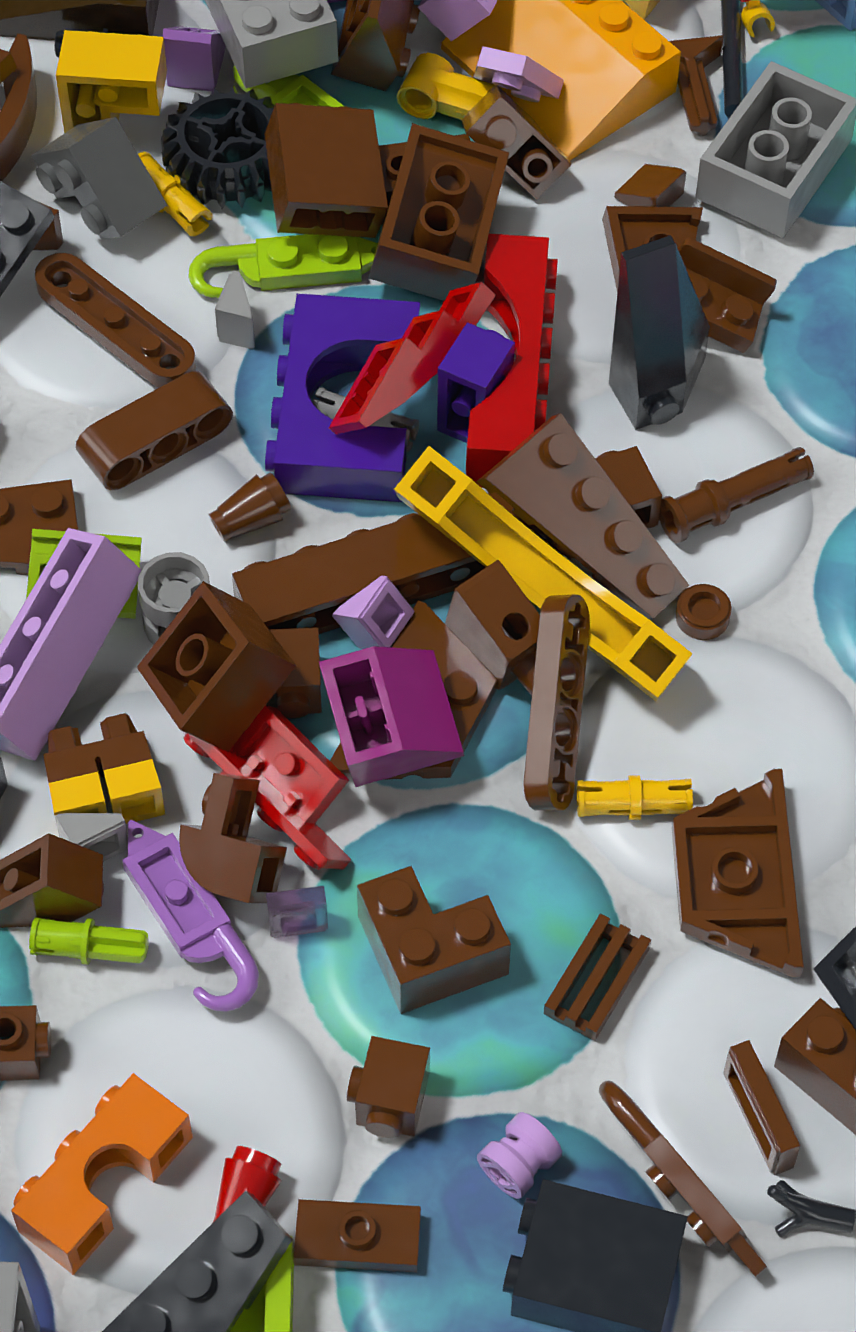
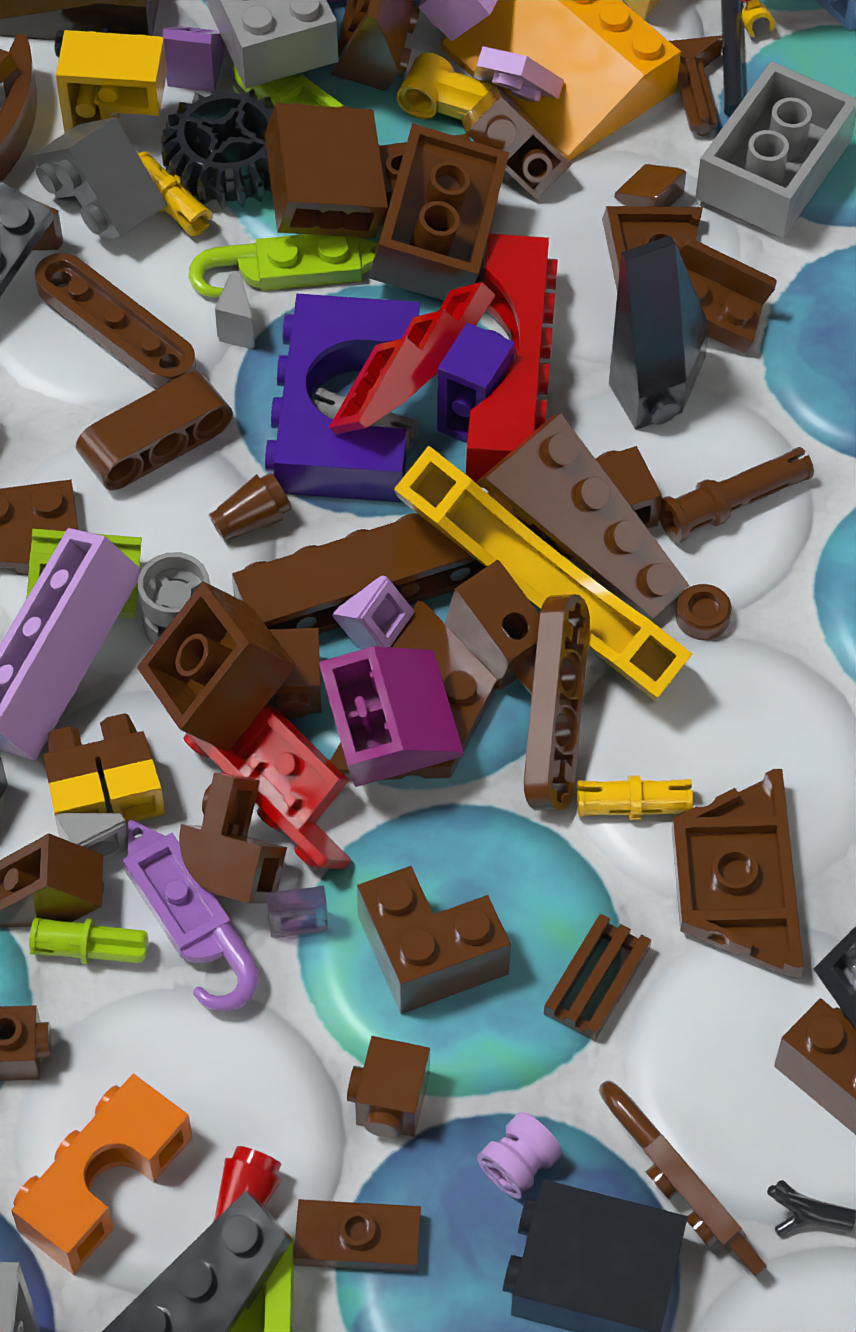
reddish brown tile [723,1040,801,1175] -> none

